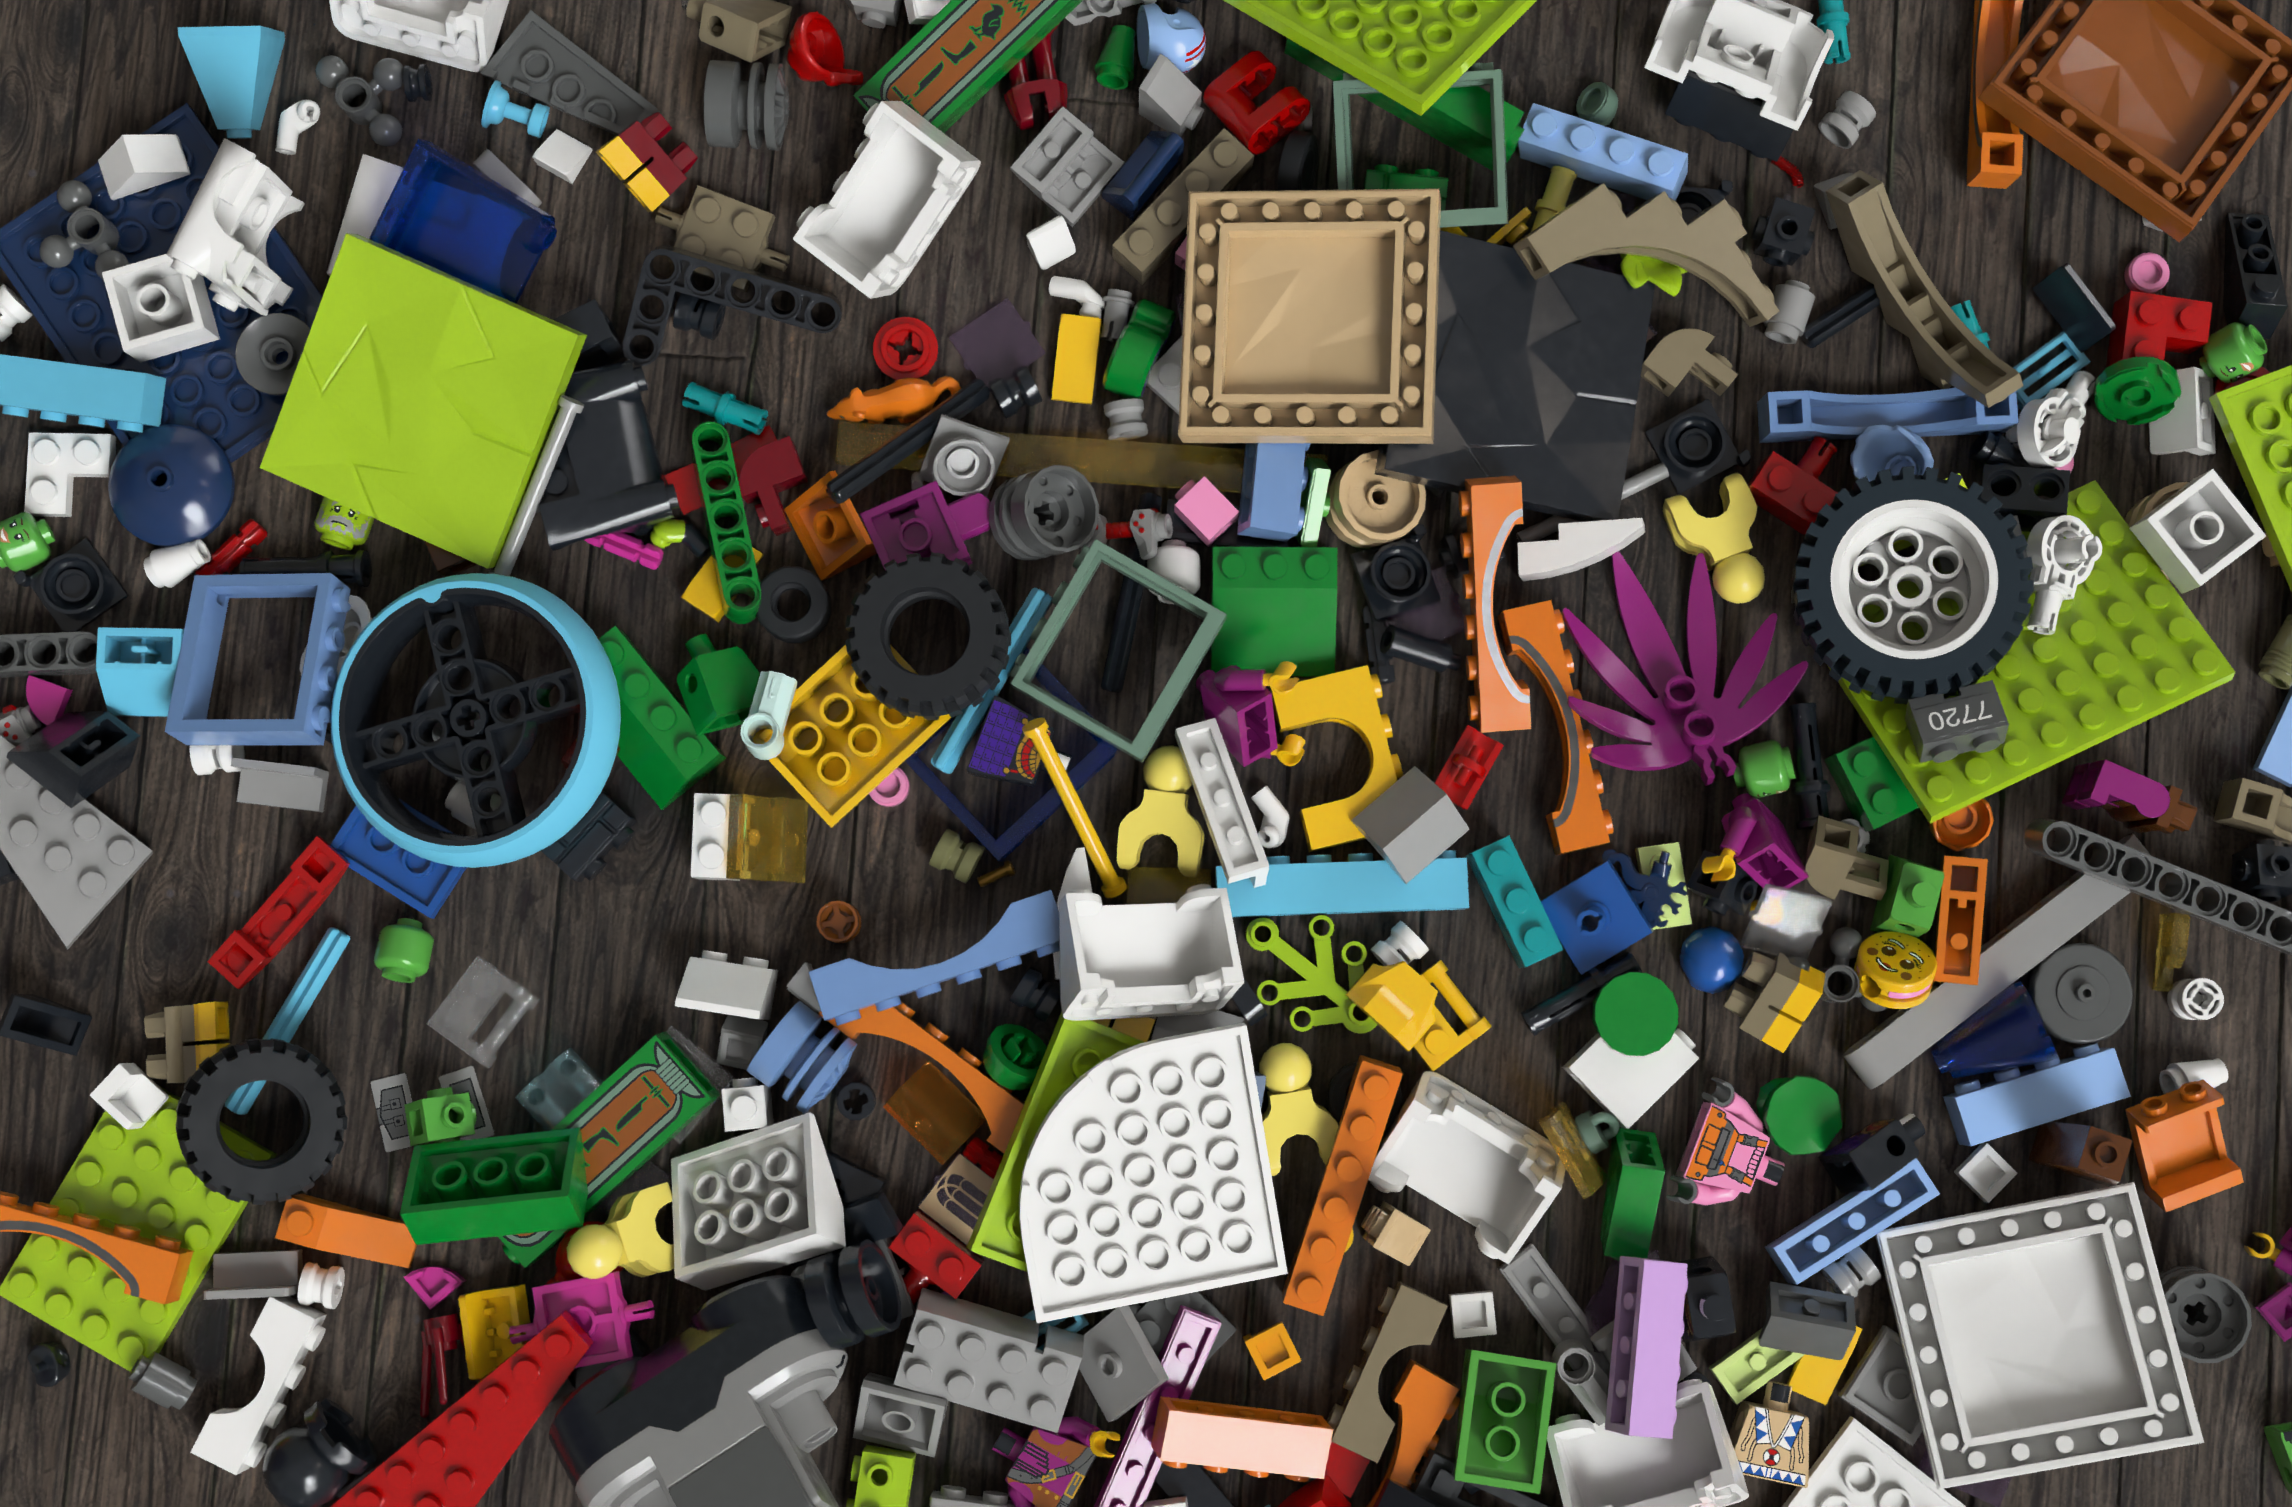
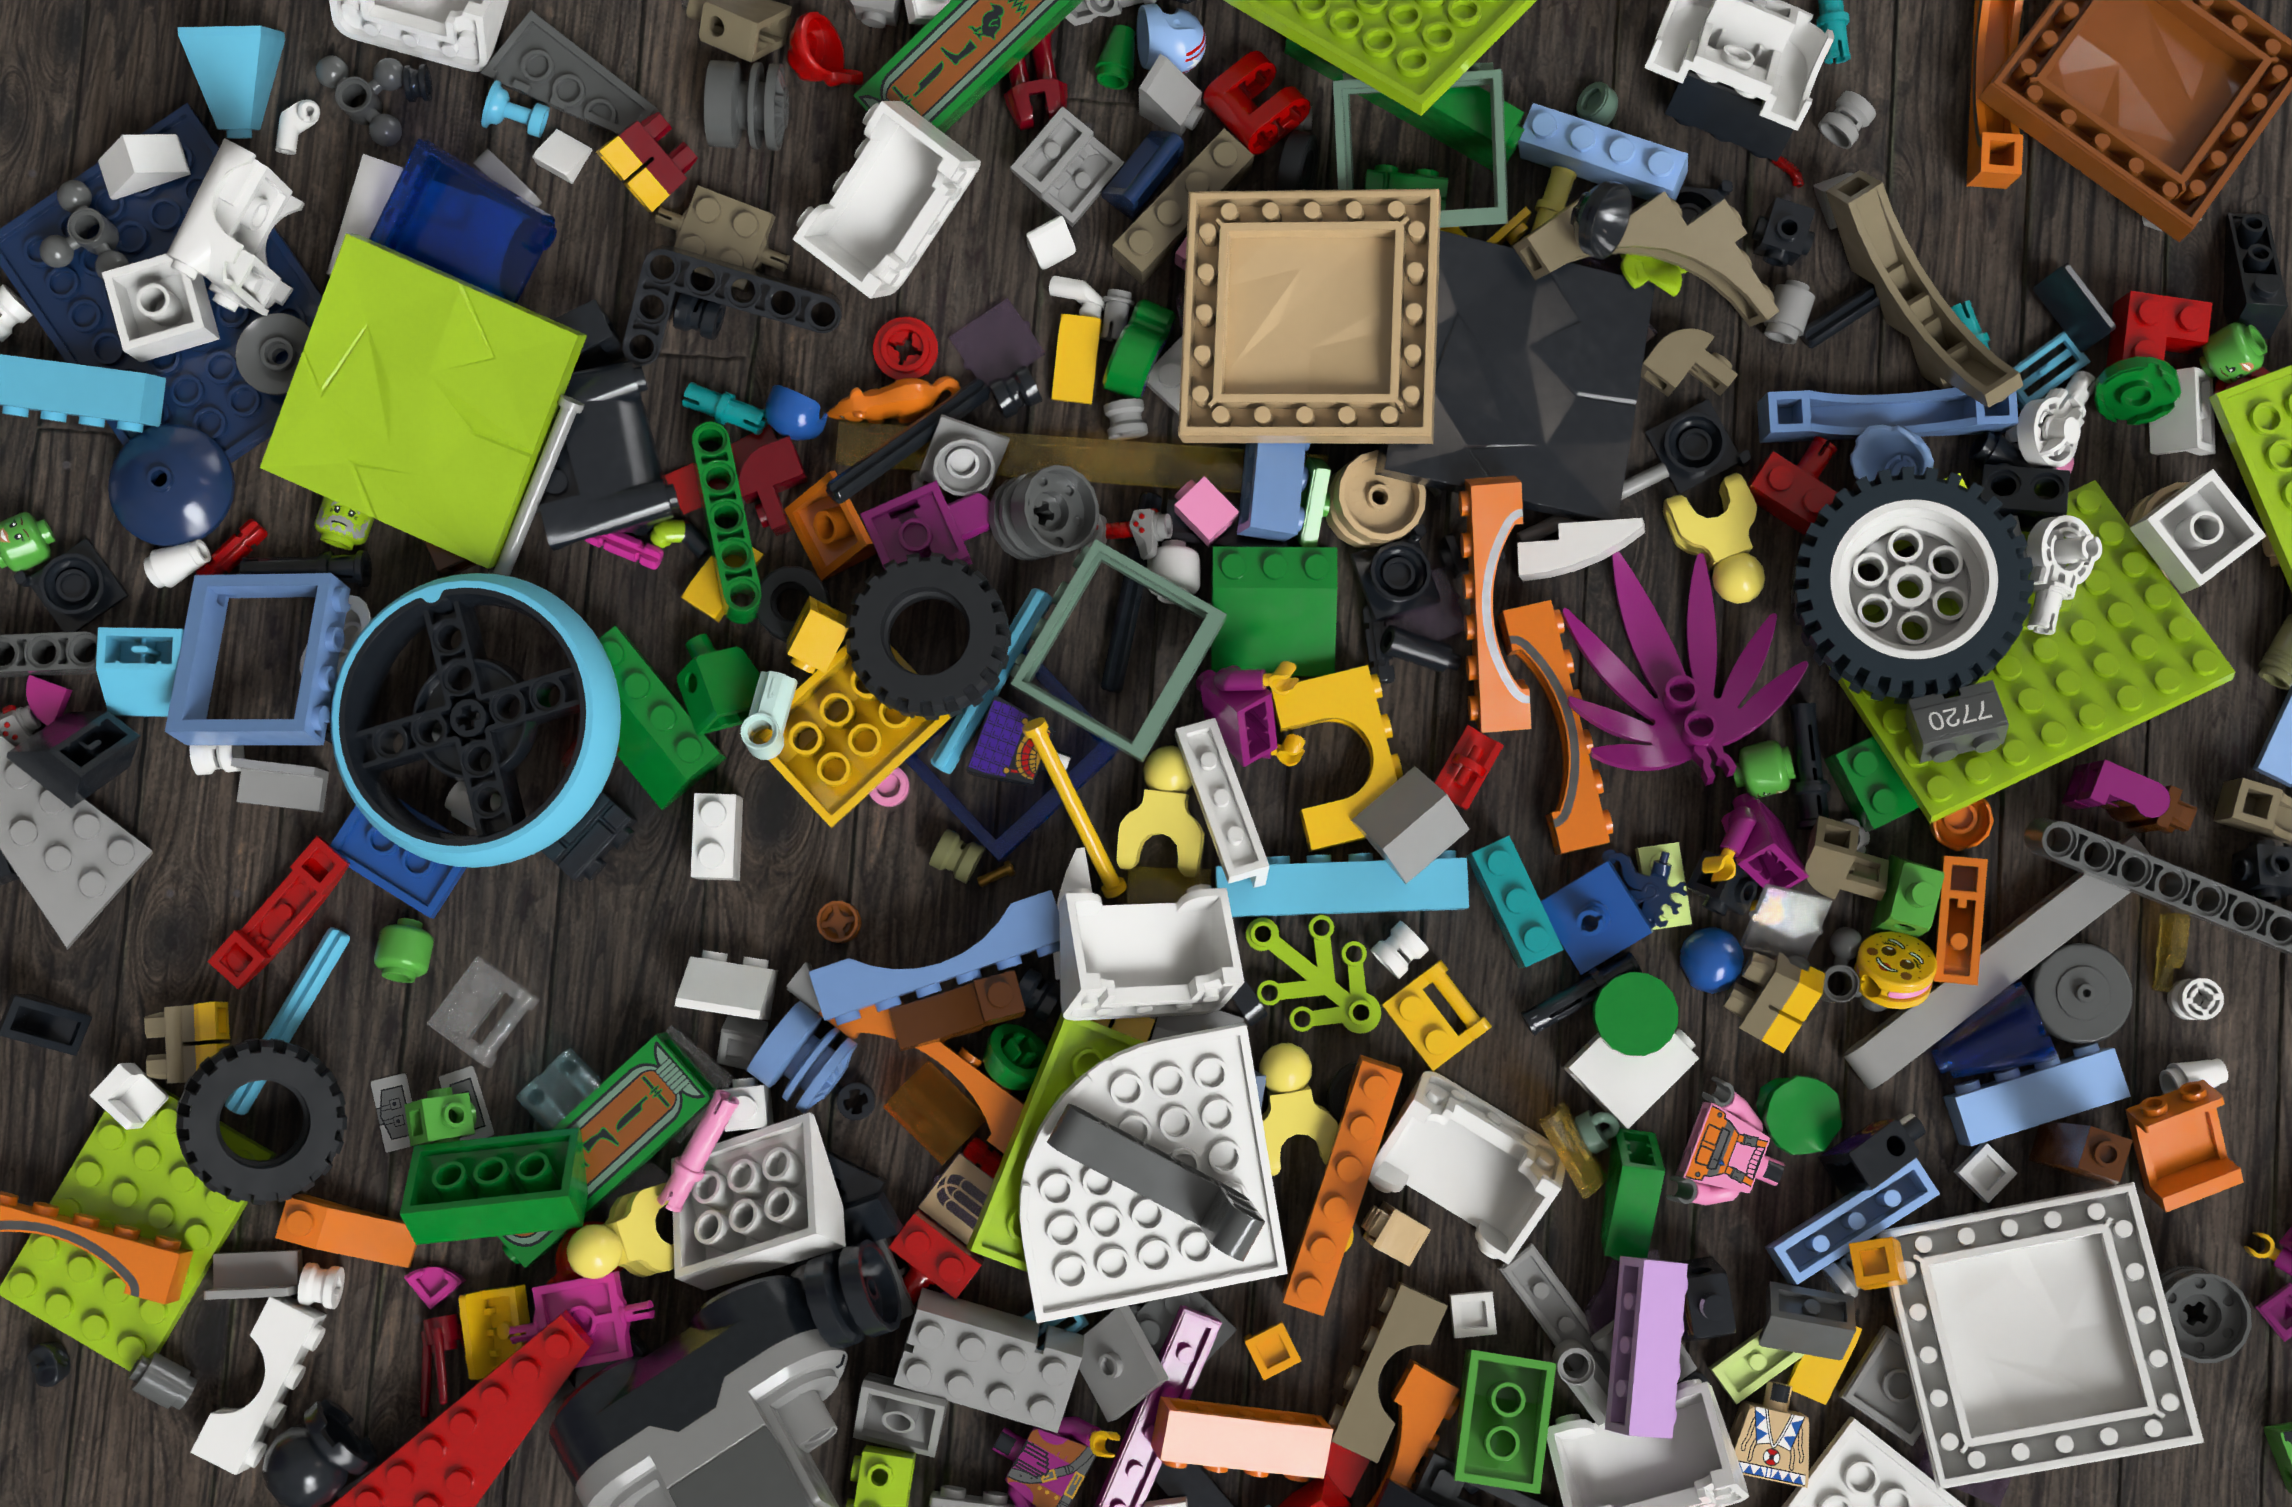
white plate [24,433,117,517] -> none
clear yellow slope [726,794,808,883] -> none
white arm [1251,786,1290,848] -> none
yellow slope [1345,961,1438,1051] -> none
bright pink tile [2124,252,2170,294] -> none
none -> bright pink pin [657,1089,740,1212]
none -> blue hair [765,385,828,441]
none -> yellow brick [787,596,849,674]
none -> reddish brown slope [889,970,1026,1052]
none -> dark grey beam [1047,1103,1265,1262]
none -> black piece [1570,181,1632,259]
none -> light orange panel [1849,1237,1908,1290]

